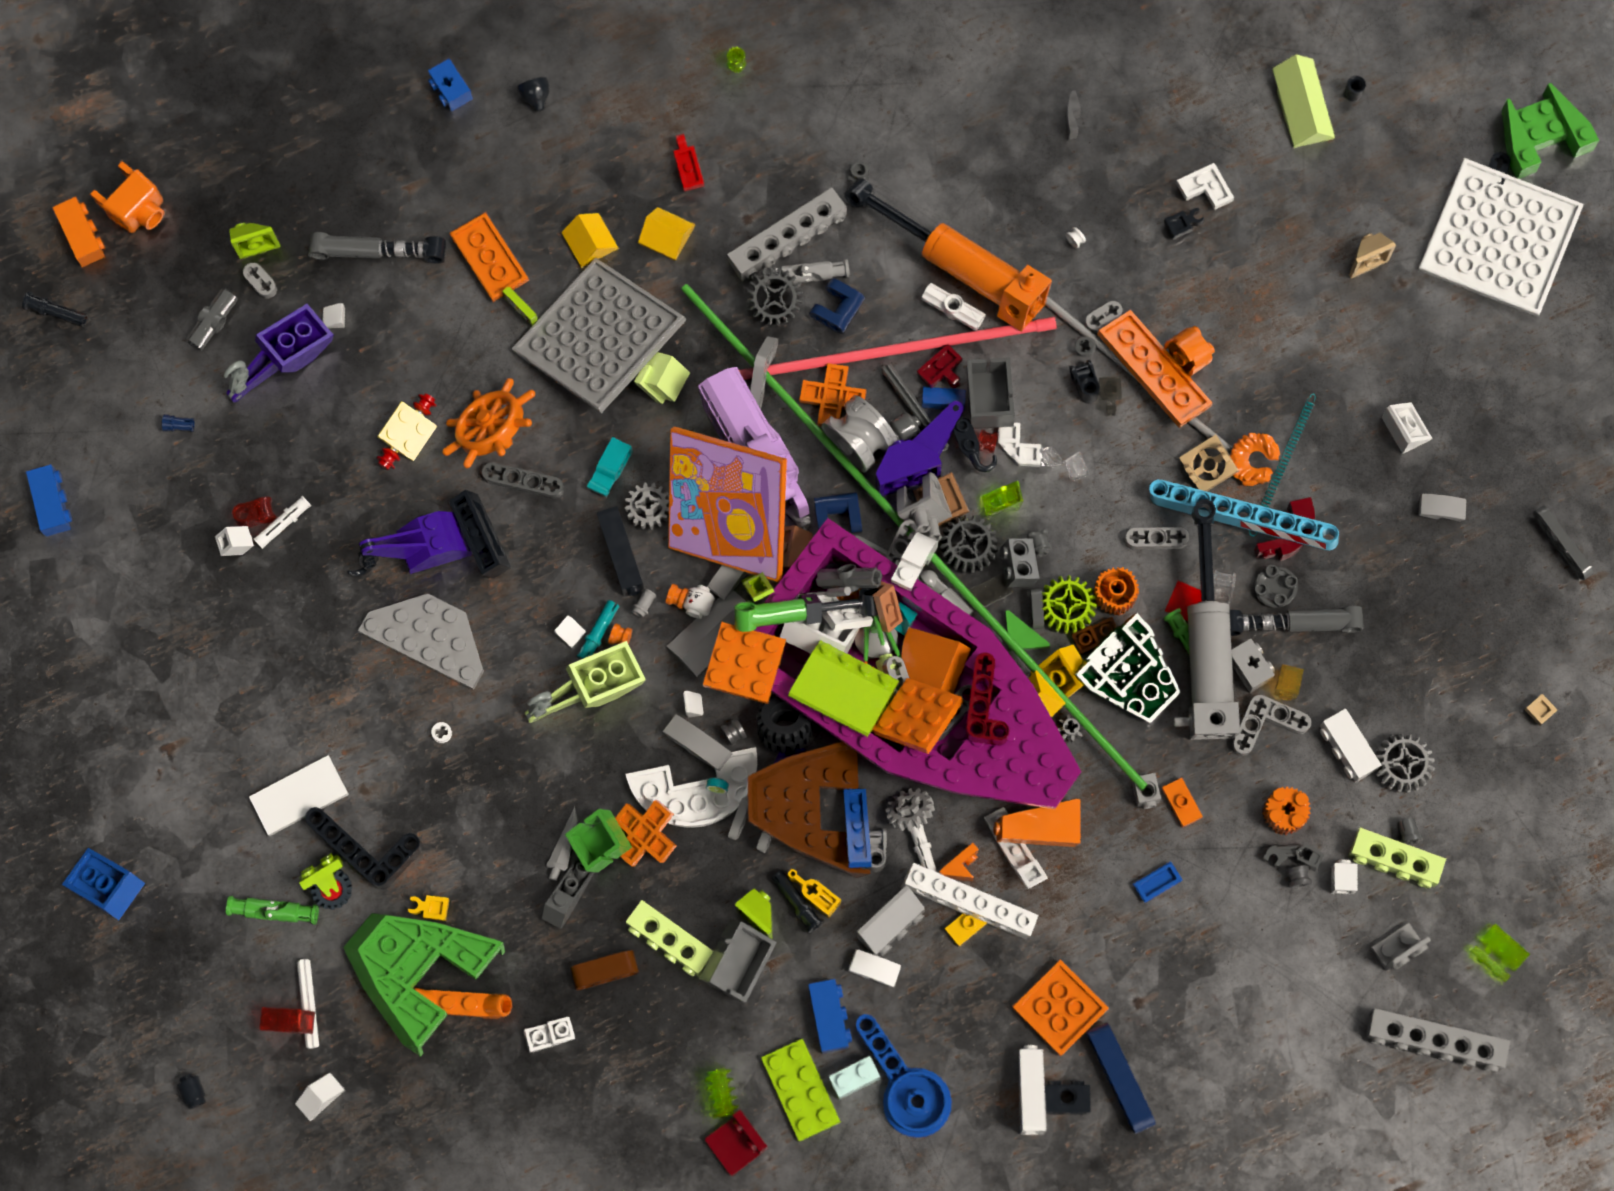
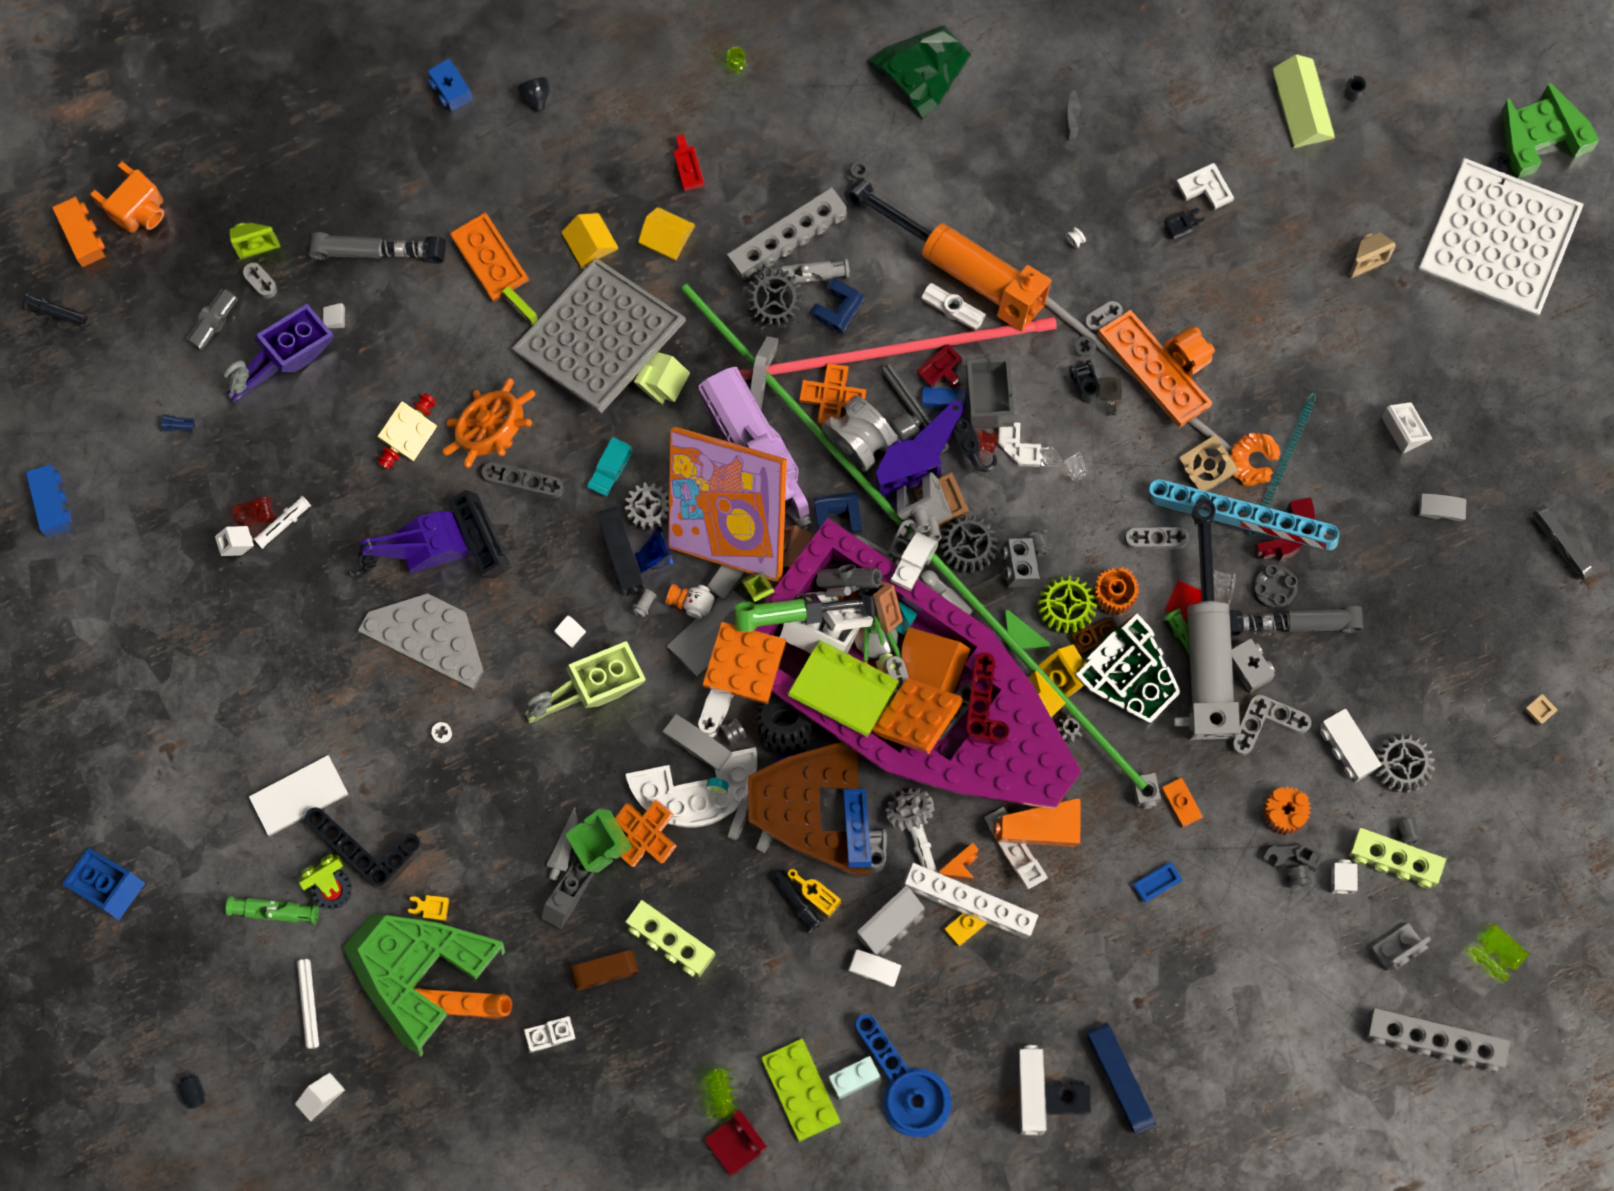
clear red brick [259,1007,315,1034] -> none
teal pin [576,600,620,659] -> none
orange wheel [608,623,632,645] -> none
white slope [683,691,704,717] -> none
dark grey piece [699,919,777,1003] -> none
lime slope [735,889,773,939] -> none
blue brick [809,979,852,1054] -> none
clear neon green slope [982,481,1024,517] -> none
orange plate [1012,959,1109,1057] -> none
dark grey beam [1030,588,1044,629] -> none
clear yellow brick [1274,664,1304,701] -> none
none -> clear blue slope [635,526,673,573]
none -> white piece [698,689,734,738]
none -> dark green wedge [868,25,971,120]

